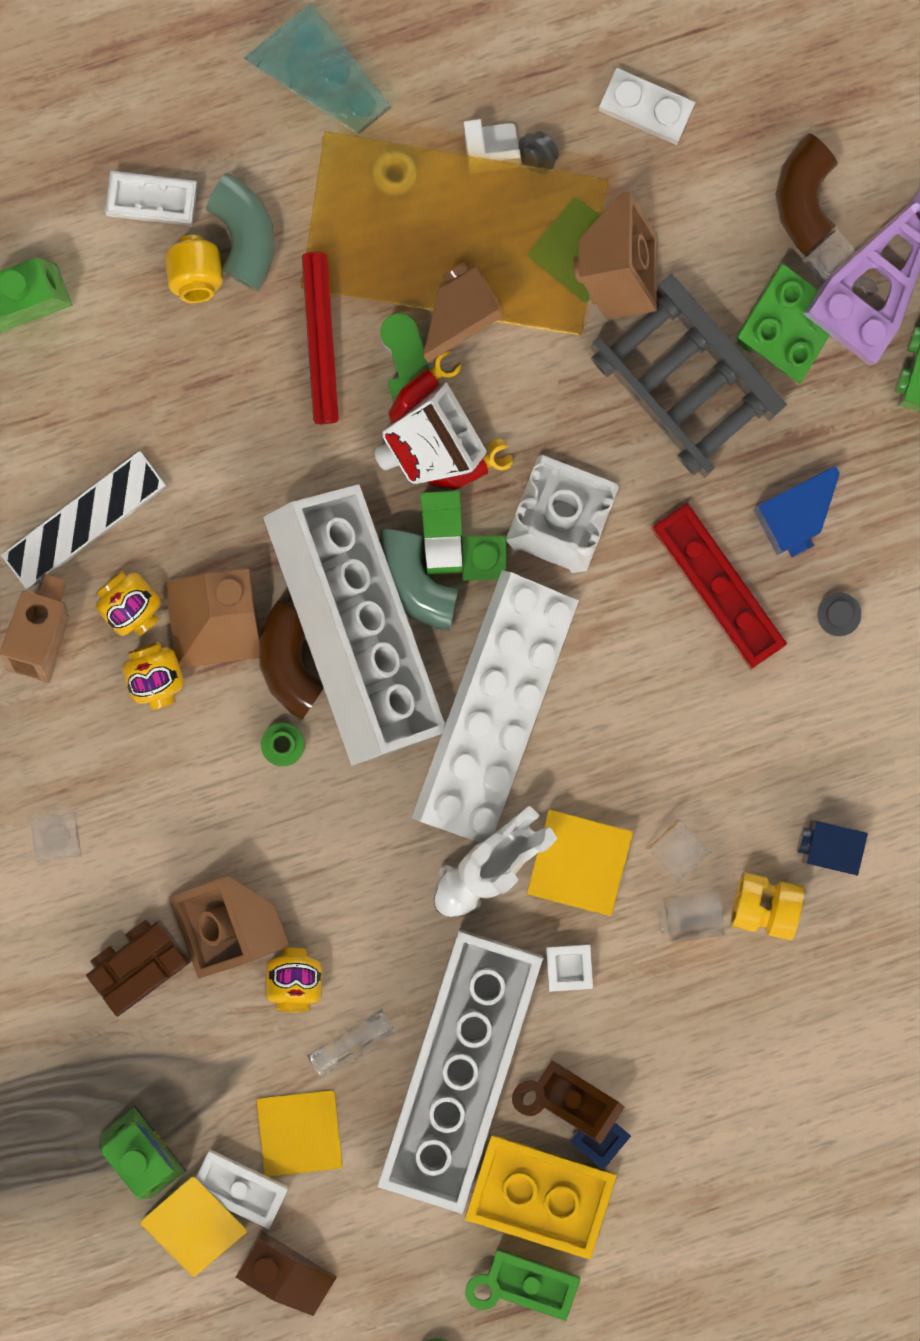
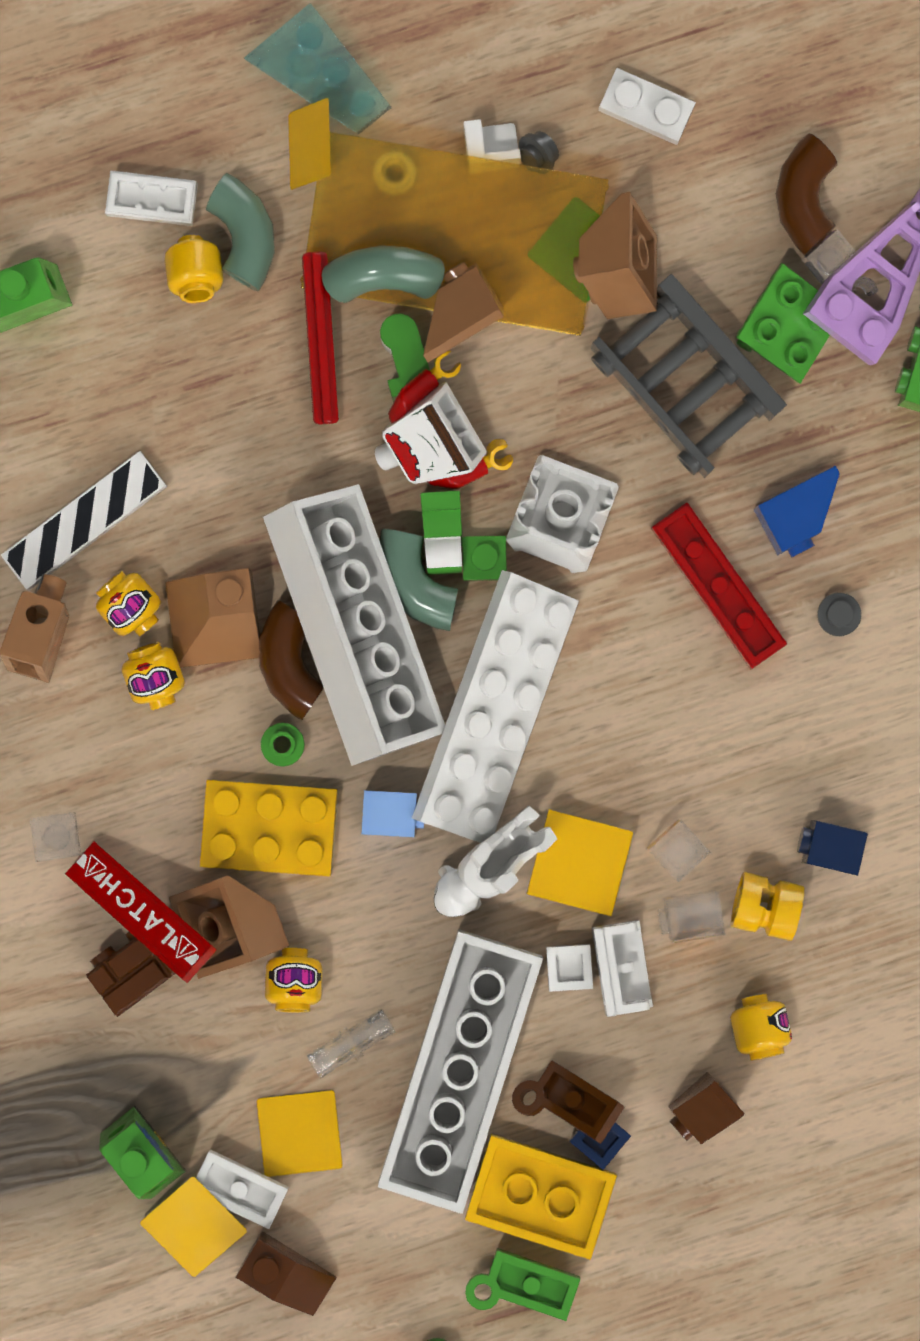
none -> red tile [65,841,217,983]
none -> yellow plate [200,780,338,877]
none -> yellow sticker [288,98,331,190]
none -> sand green cylinder [322,246,445,303]
none -> light blue brick [361,790,424,837]
none -> white hinge [592,920,653,1017]
none -> reddish brown slope [668,1072,745,1144]
none -> yellow head [730,994,792,1061]

